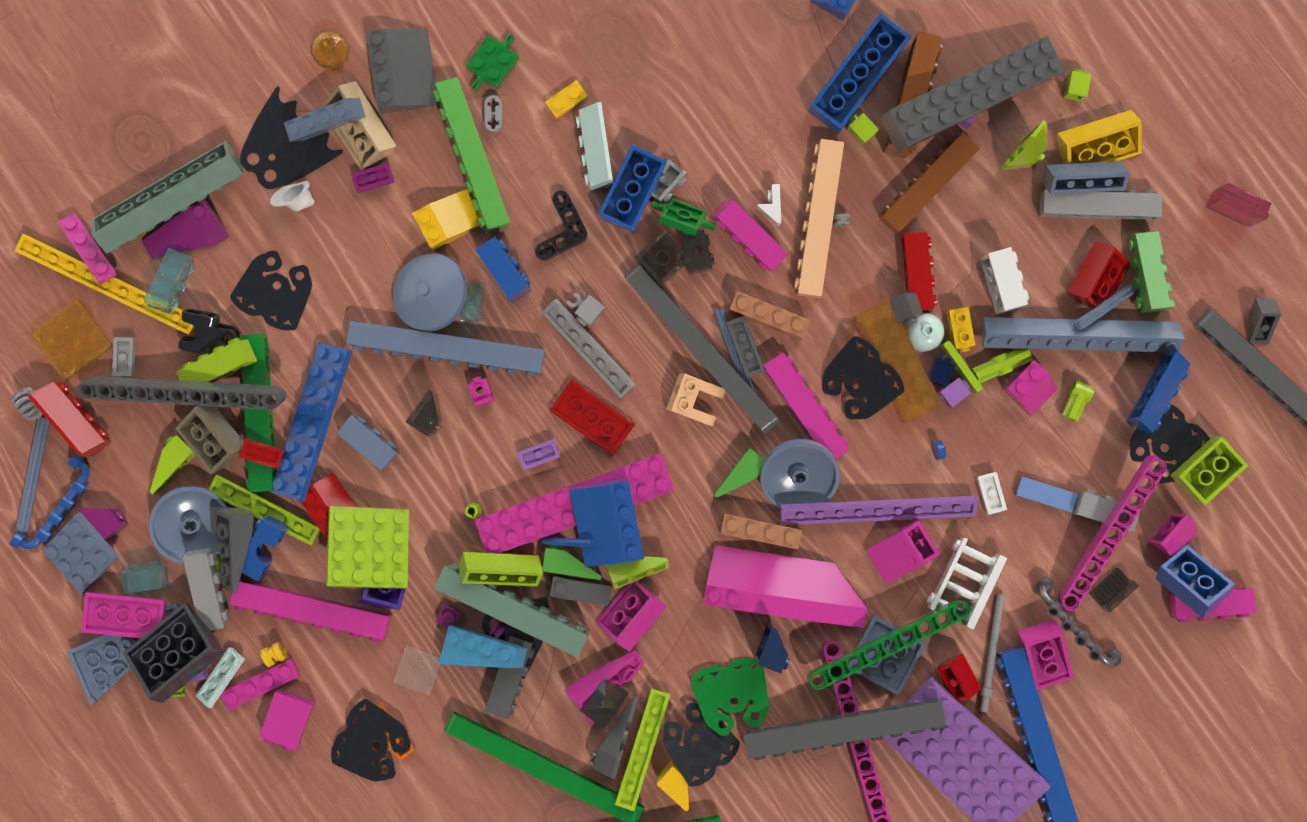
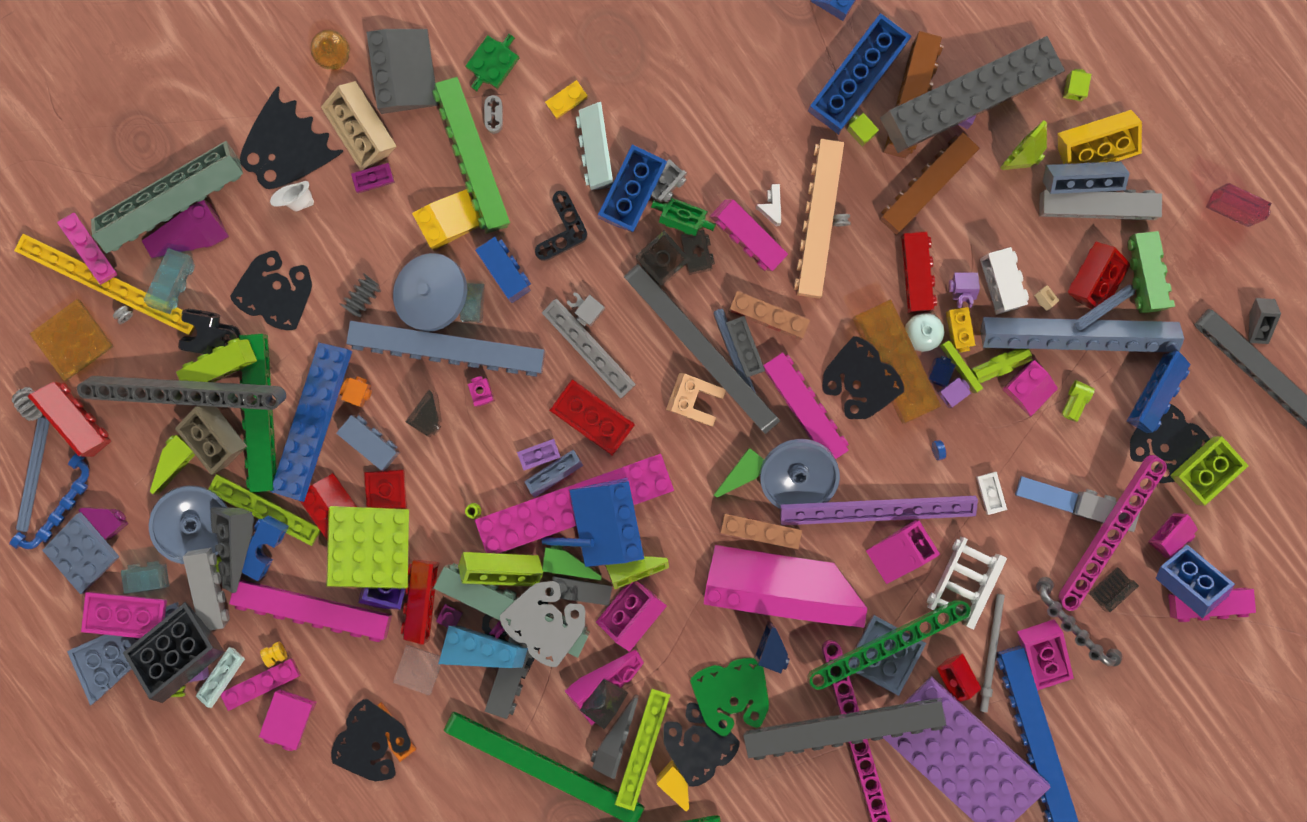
light grey plate [112,337,136,377] -> none
red tile [238,438,284,469] -> none
sand blue brick [284,98,366,142] -> none
dark grey brick [890,293,923,325] -> none
none -> light grey bush [113,305,133,324]
none -> dark grey piece [339,273,381,317]
none -> orange brick [340,376,372,407]
none -> red tile [364,470,407,509]
none -> red slope [401,560,439,645]
none -> light grey piece [500,581,585,667]
none -> sand blue plate [524,450,584,498]
none -> medium lavender brick [949,273,980,308]
none -> tan plate [1034,285,1059,311]

